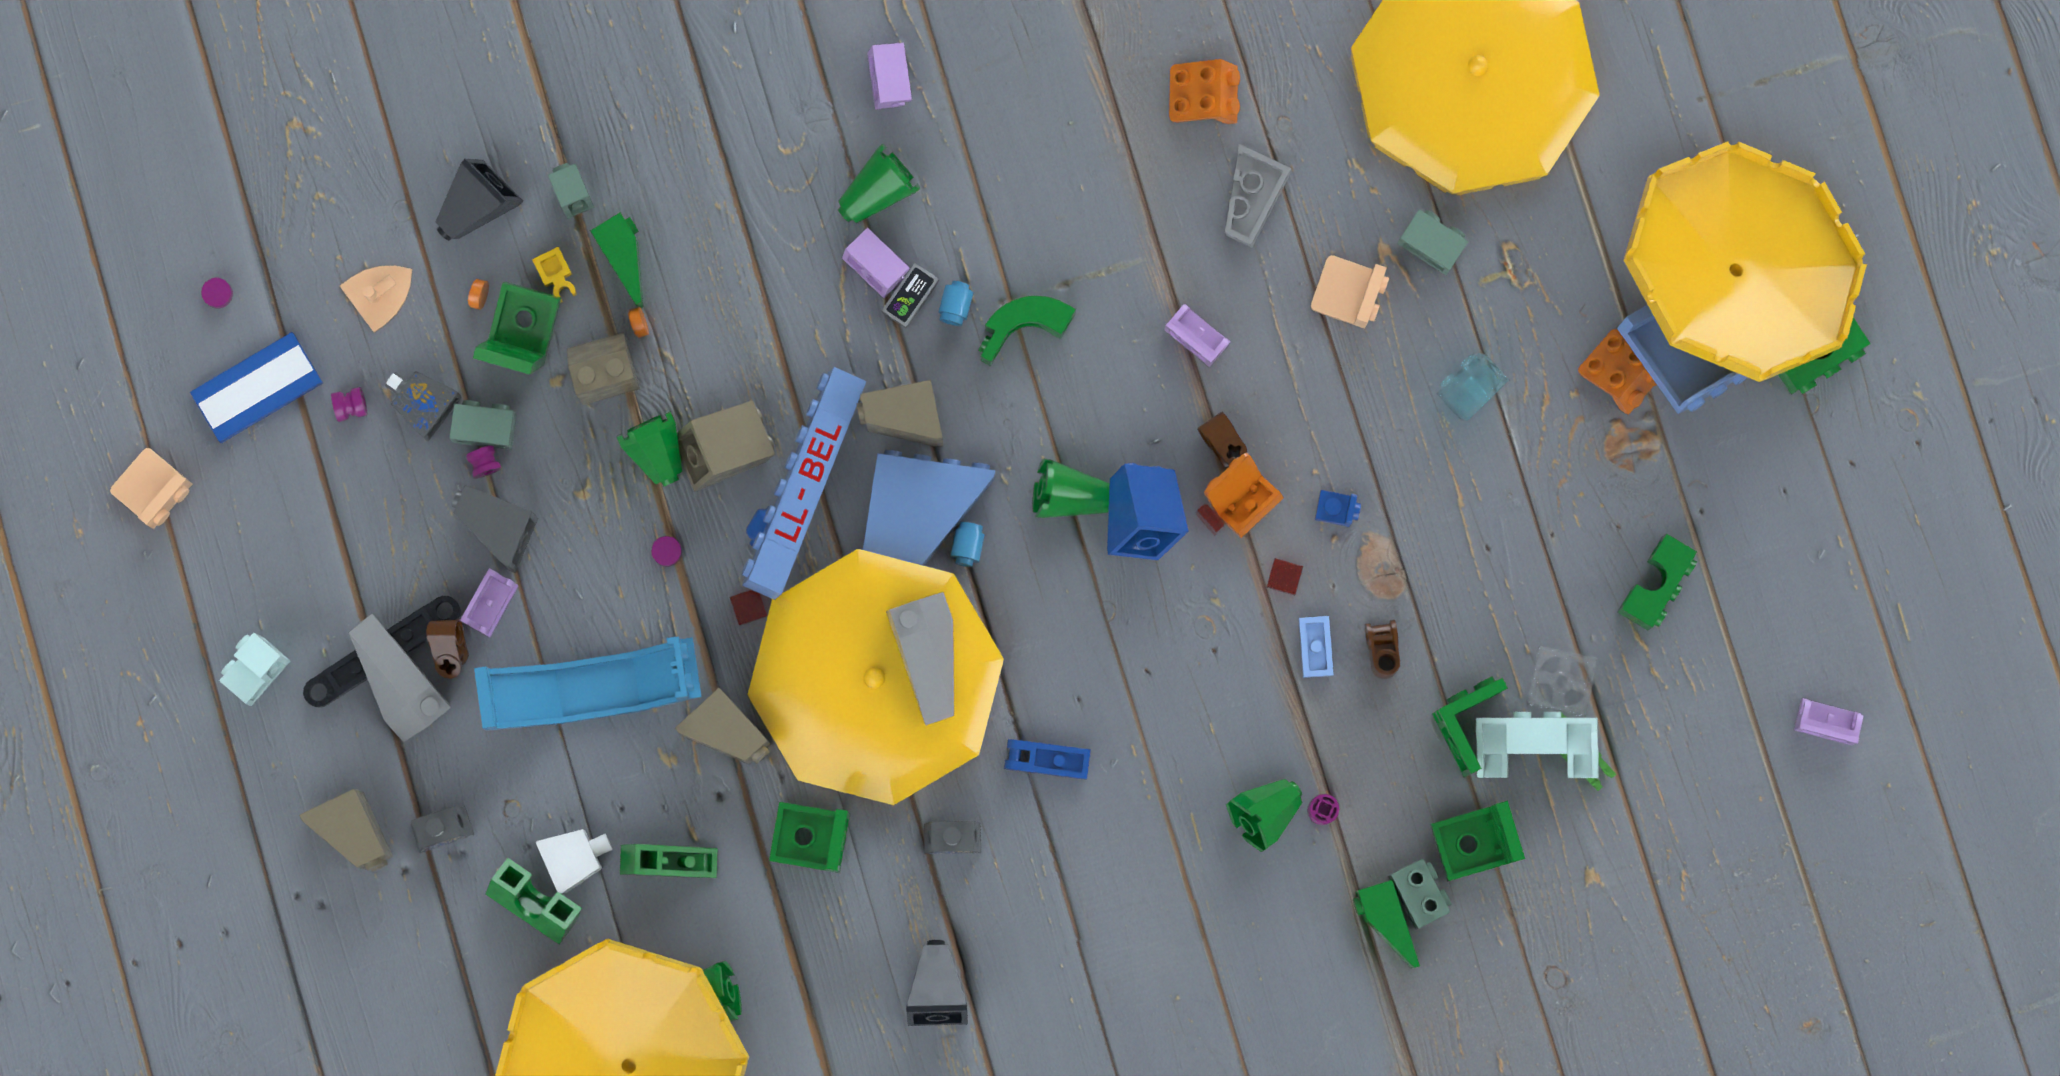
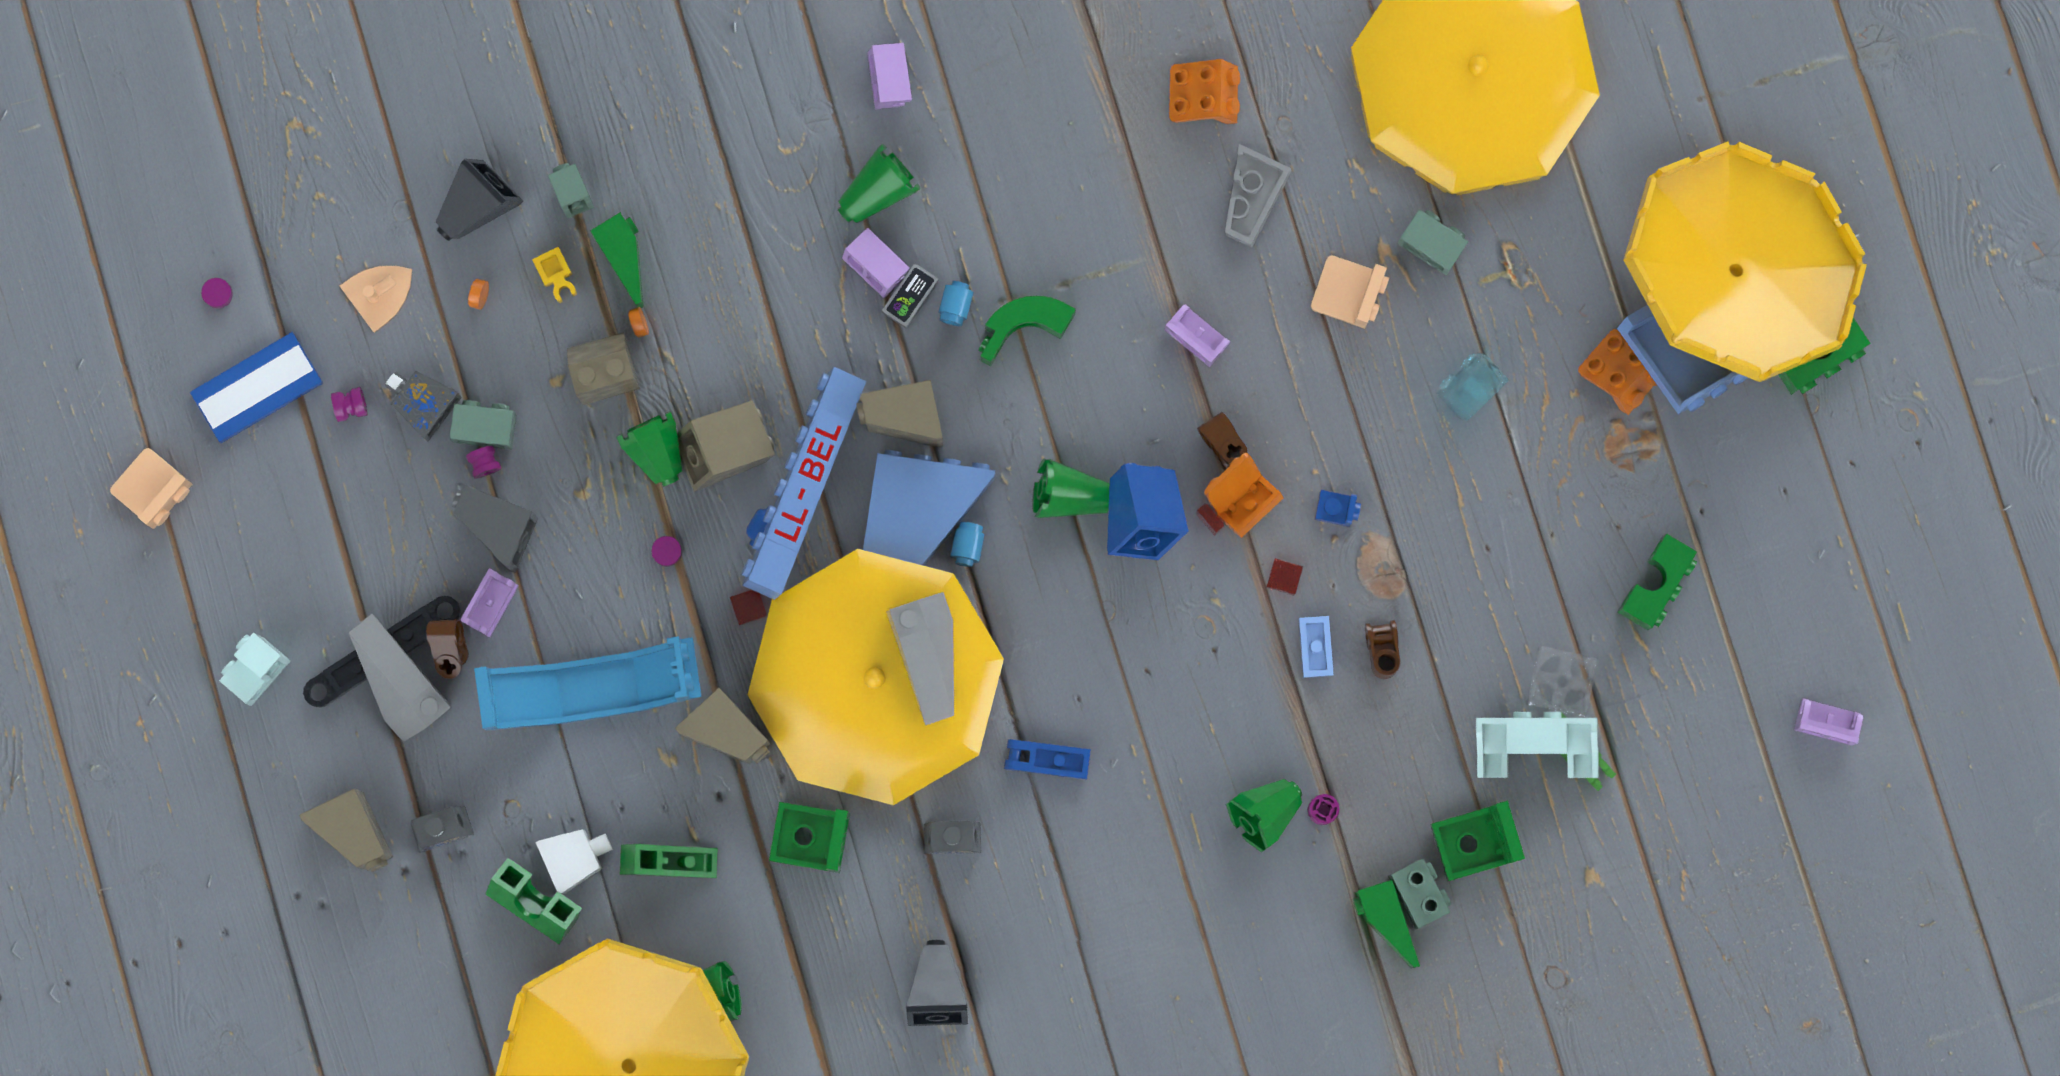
green bracket [473,282,561,375] -> none
green bracket [1432,676,1508,777] -> none

